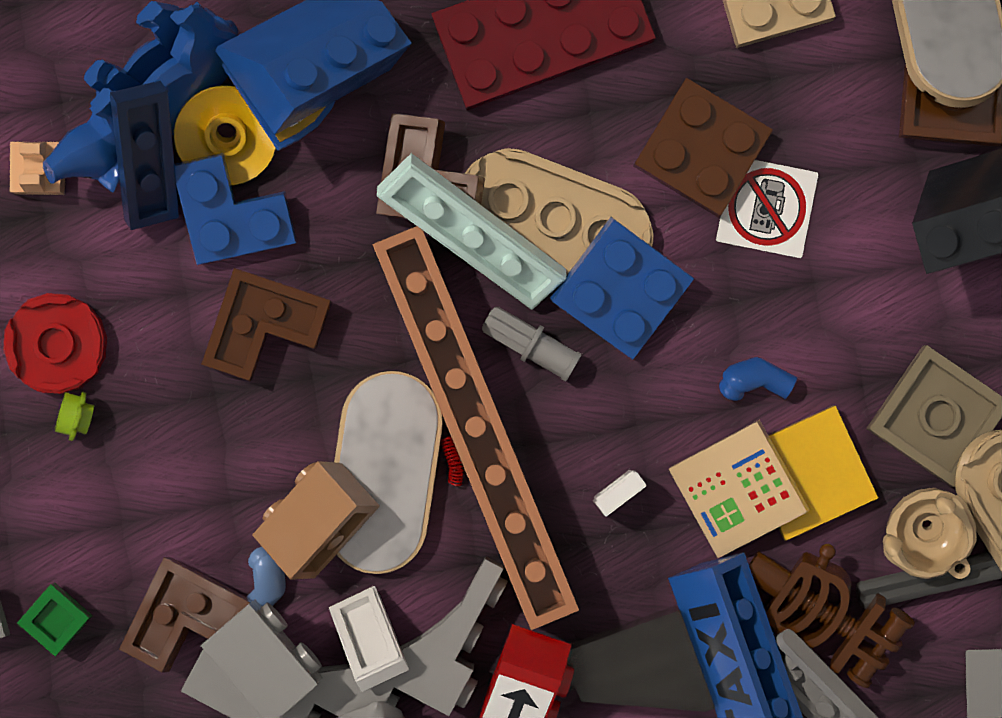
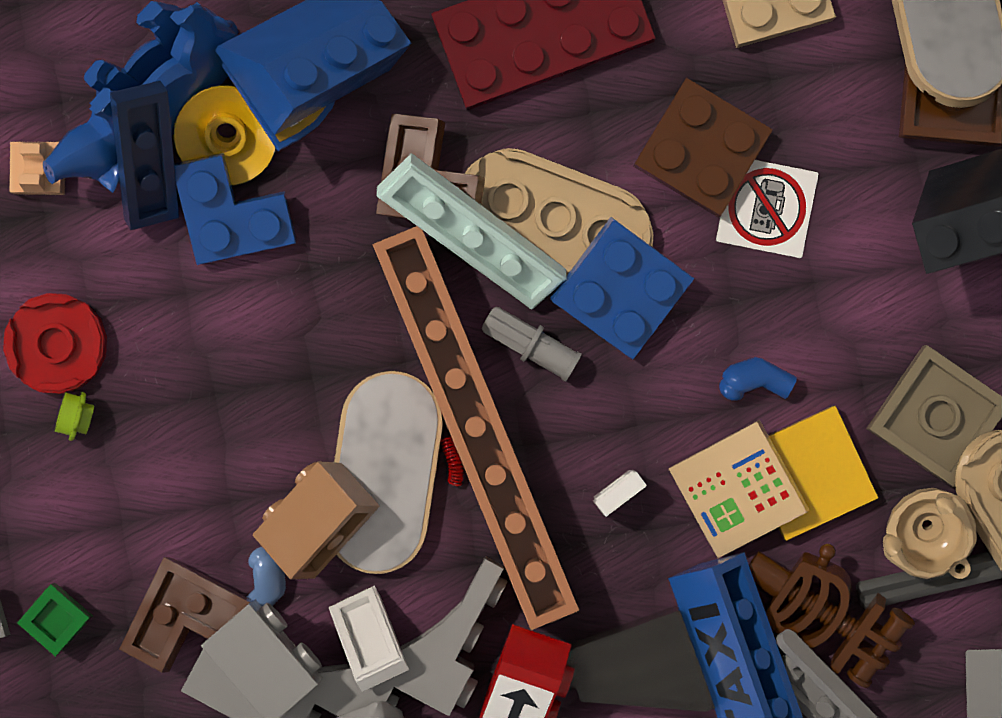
reddish brown plate [201,268,332,381] -> none

